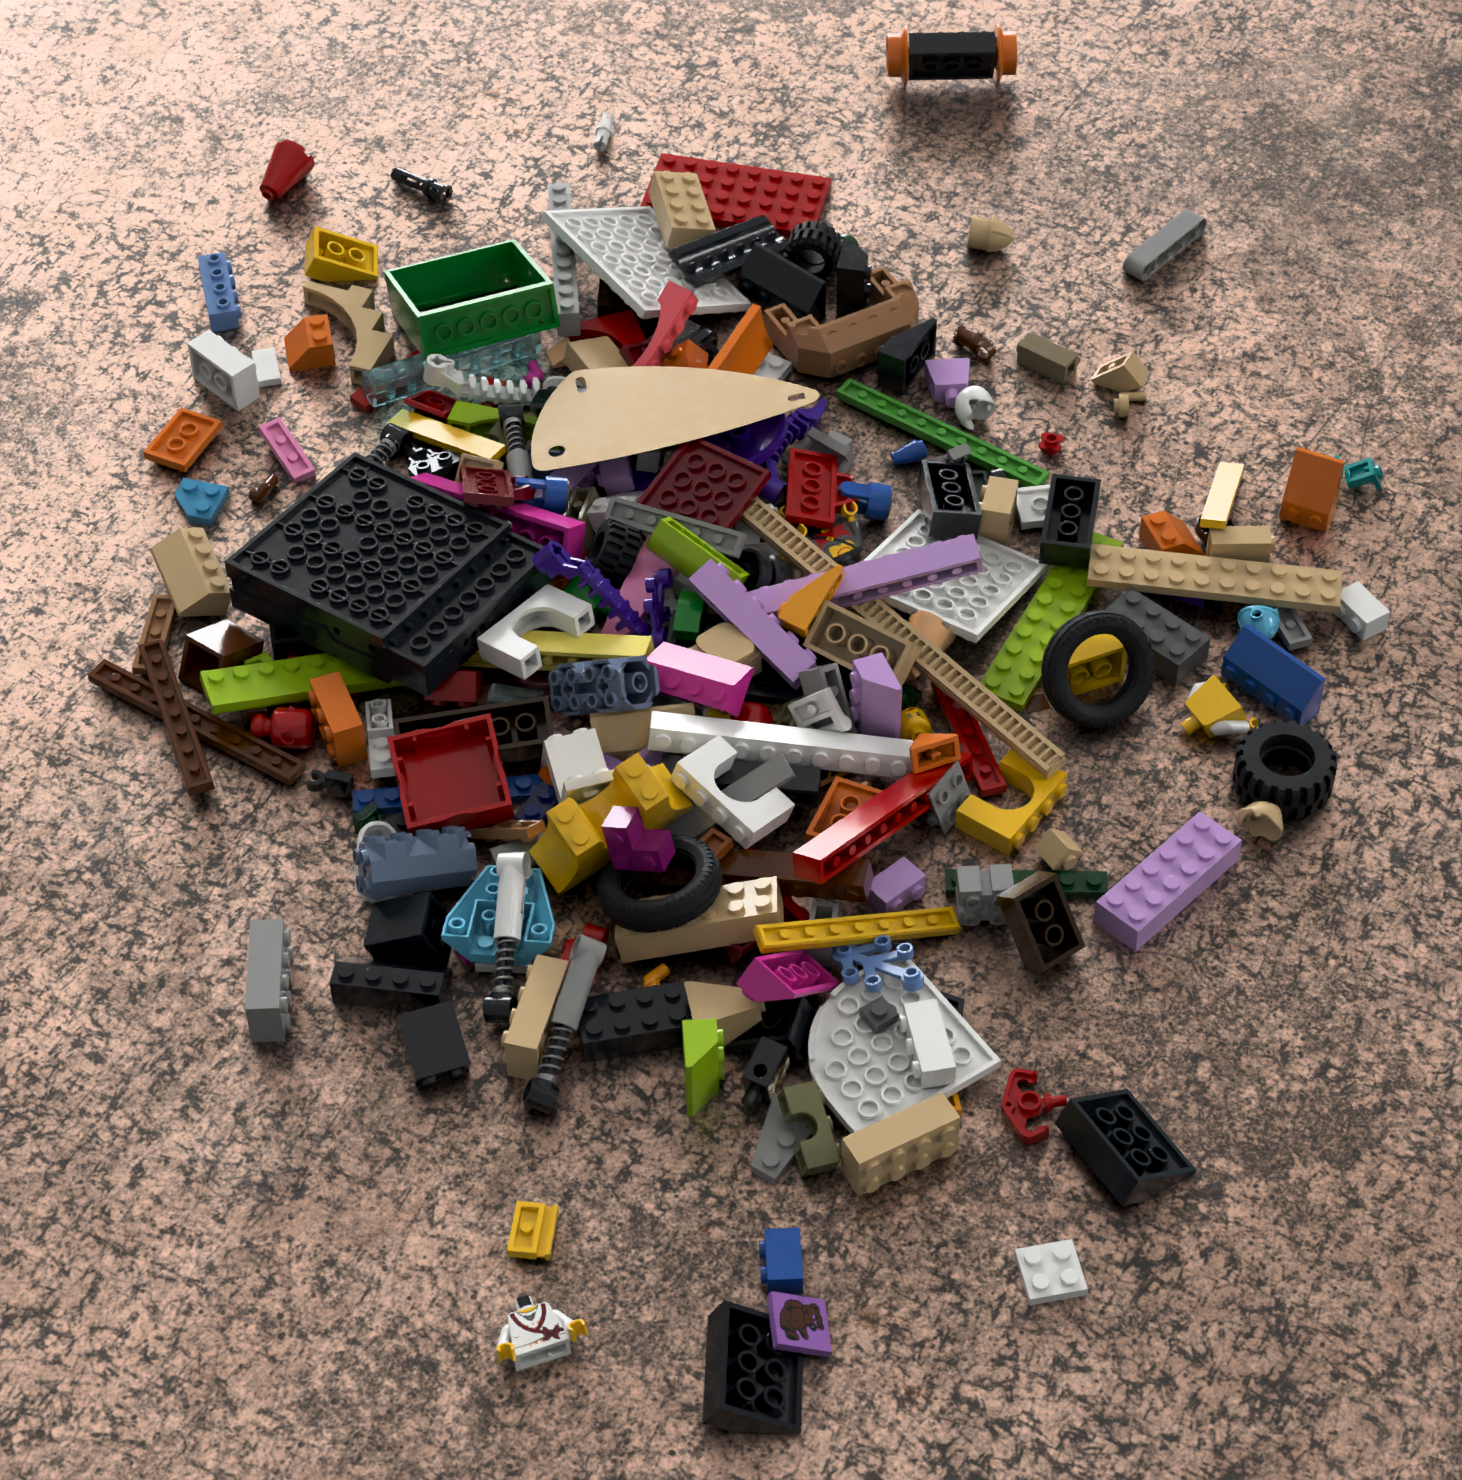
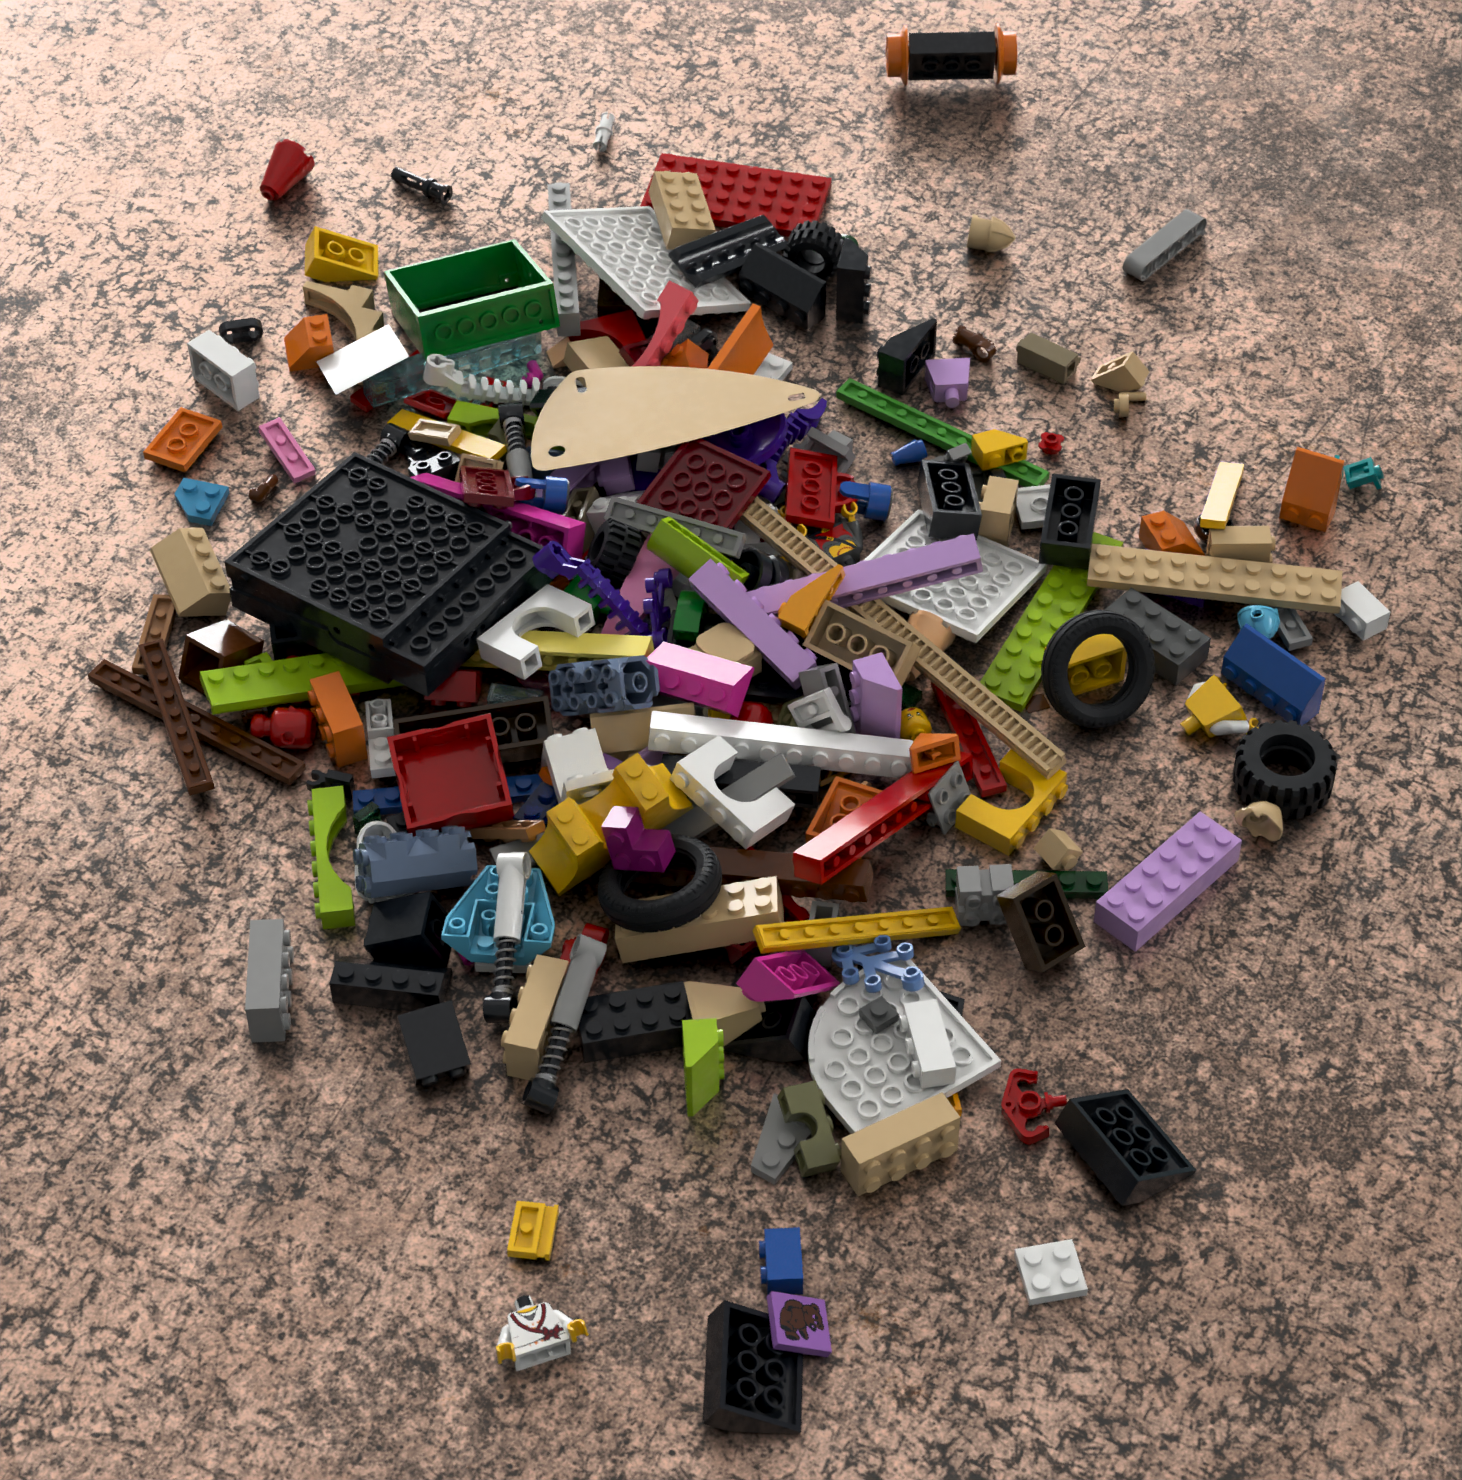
medium blue brick [197,252,242,332] -> none
white tile [251,347,282,388] -> none
light orange arm [642,963,670,987] -> none
dark orange plate [700,827,734,860] -> none
black torso [741,1036,792,1110] -> none
medium nougat wedge [764,266,919,378] -> none
lavender brick [866,856,926,913] -> none
white helmet [954,386,995,430] -> none
none -> black beam [218,318,263,344]
none -> lime arch [307,786,356,930]
none -> white sticker [317,324,409,395]
none -> tan tile [408,418,462,446]
none -> yellow slope [971,429,1028,471]

